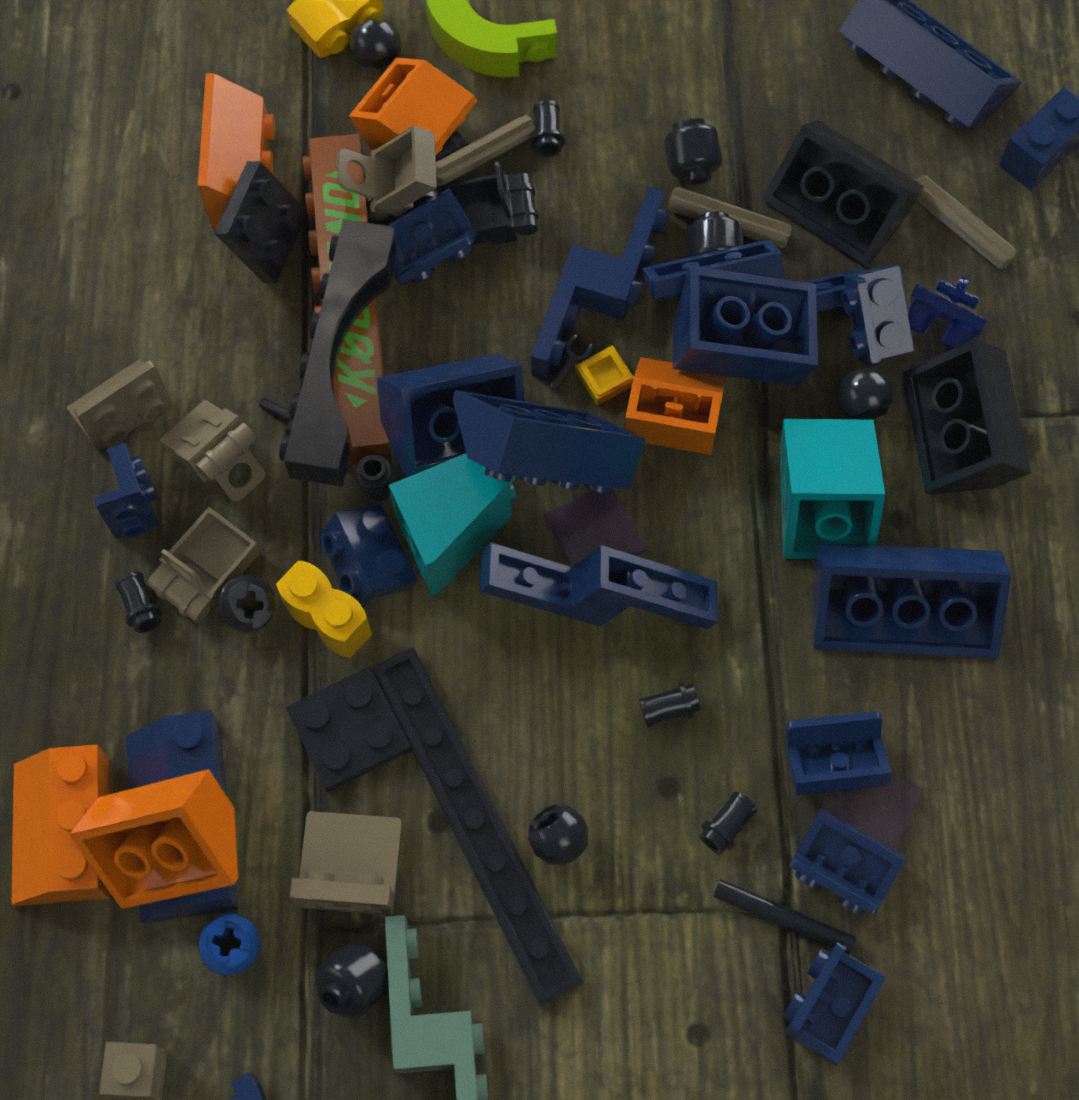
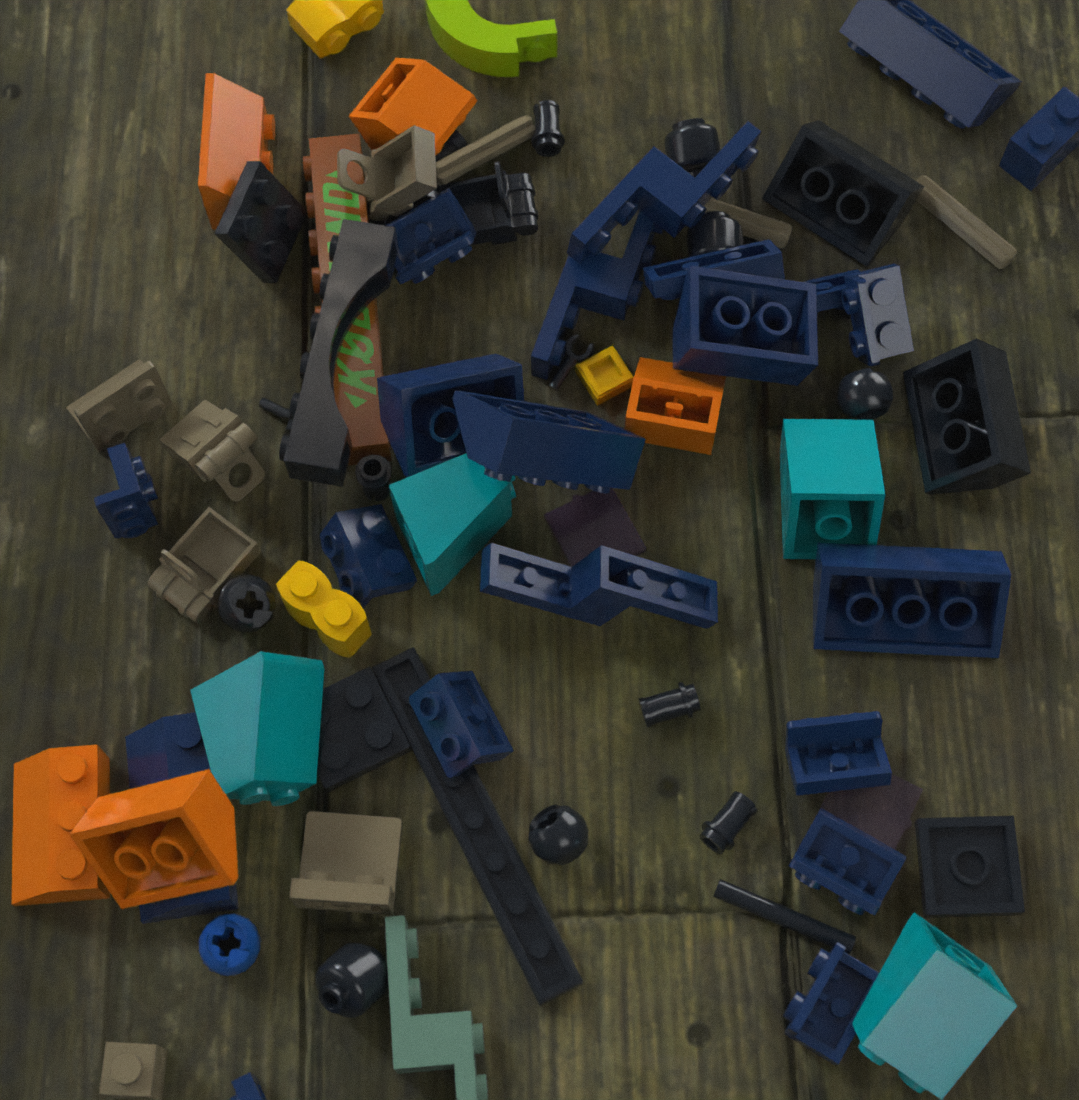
black pin [115,572,162,633] -> none
black piece [349,19,402,69] -> none
clear blue hips [908,276,988,350] -> none
none -> teal slope [190,651,325,806]
none -> dark blue bracket [409,671,514,778]
none -> dark blue bracket [567,121,761,264]
none -> teal slope [852,912,1017,1100]
none -> black plate [914,816,1025,918]

